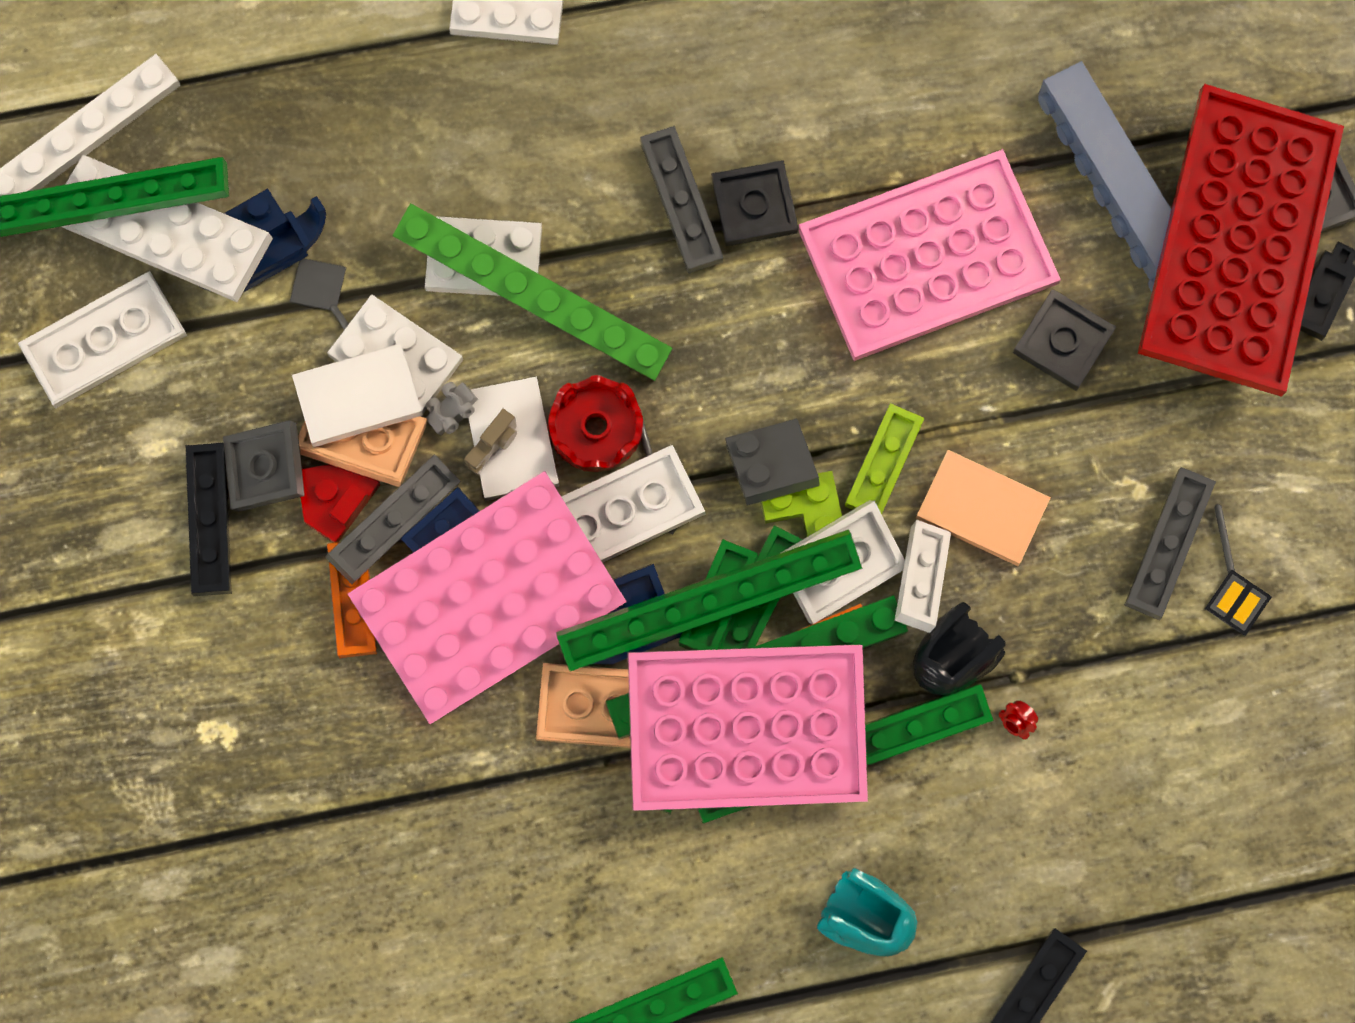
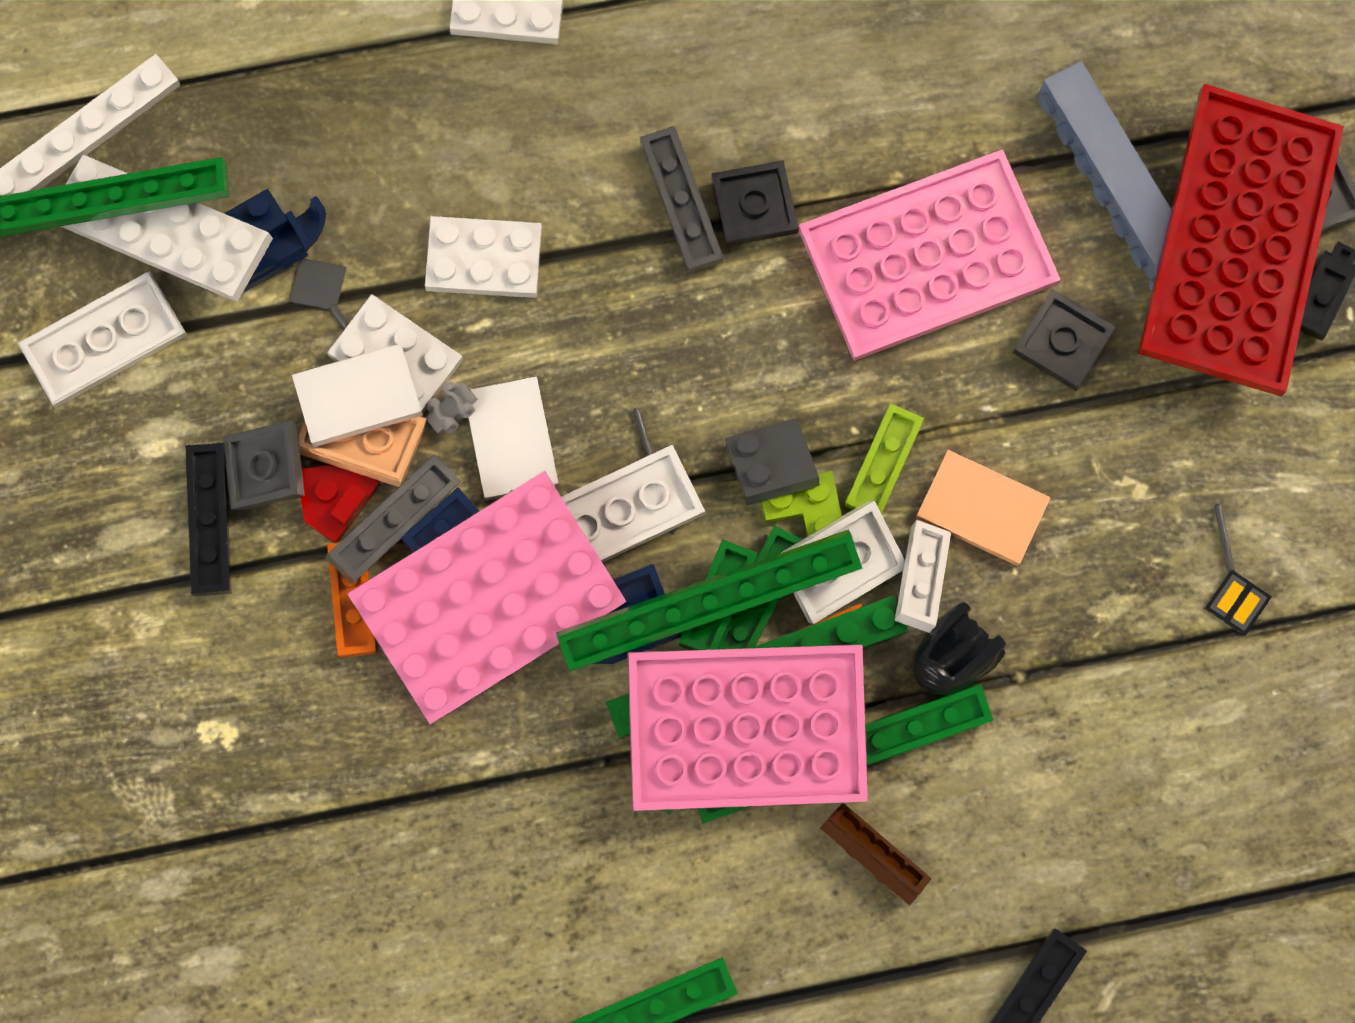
bright green plate [392,203,673,381] -> none
dark tan plate [464,408,517,475] -> none
light nougat tile [536,663,631,748] -> none
red plate [548,375,643,472] -> none
teal hair [817,868,918,957] -> none
red plate [998,701,1038,739] -> none
dark grey plate [1124,467,1216,620] -> none
none -> reddish brown plate [820,803,931,906]

